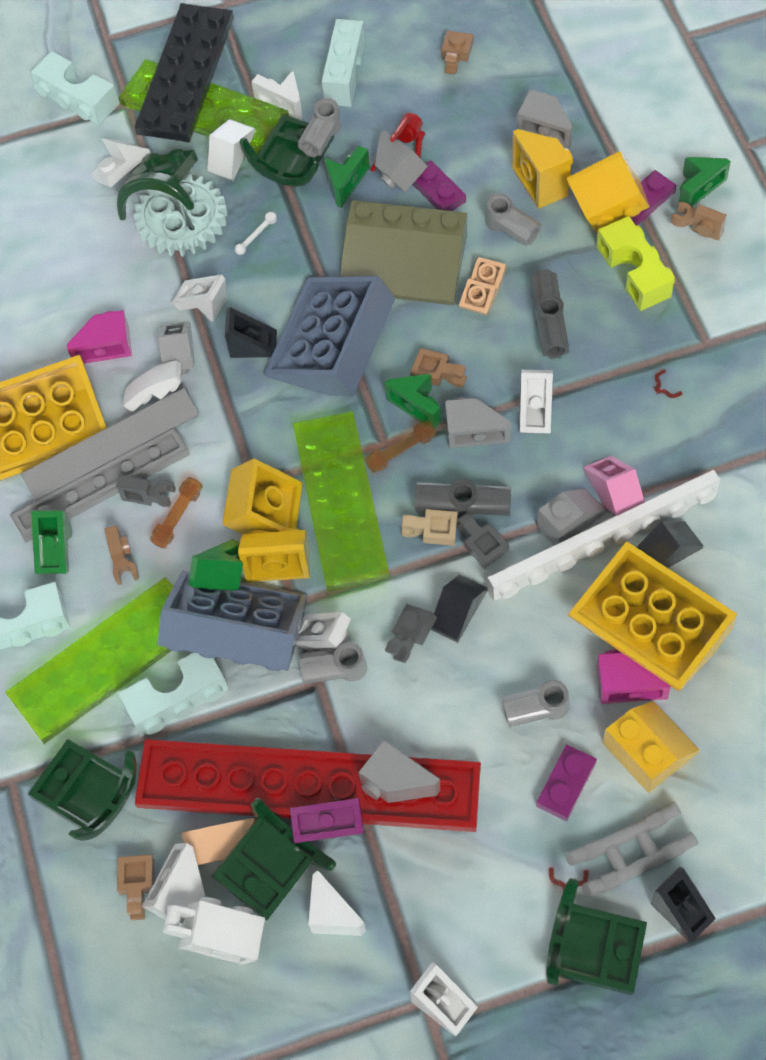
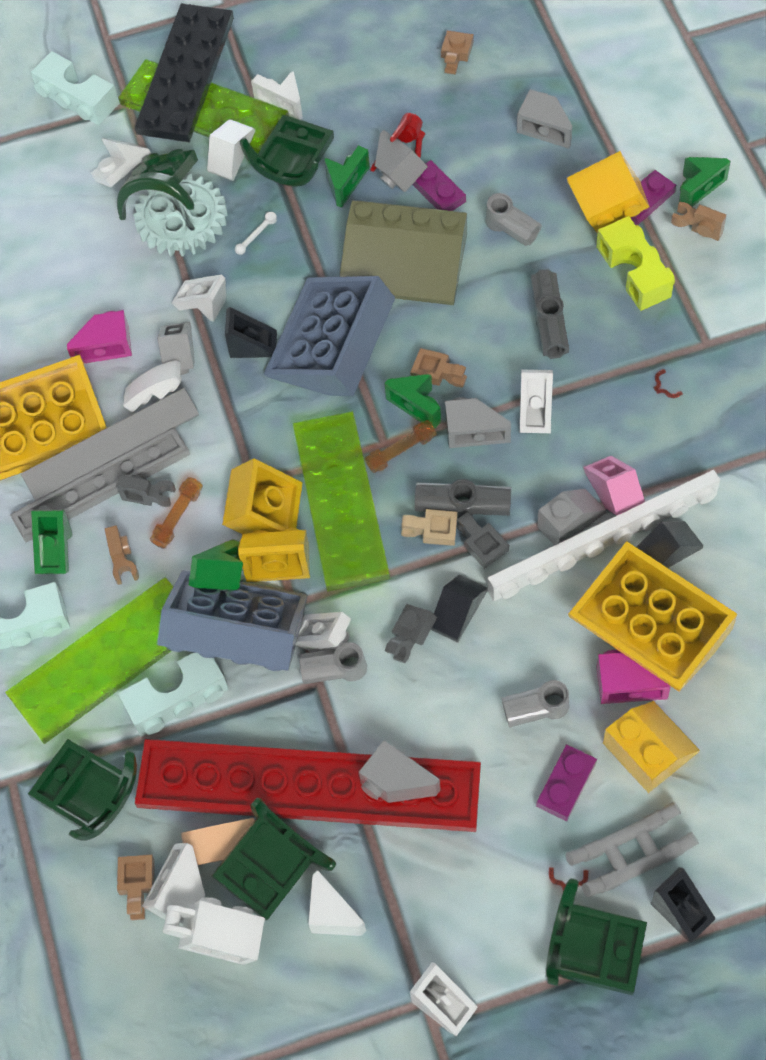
magenta plate [290,798,364,843] -> none
light grey piece [298,98,341,158] -> none
light aqua arch [322,19,365,107] -> none
light nougat slope [459,257,507,315] -> none
yellow slope [512,129,573,209] -> none

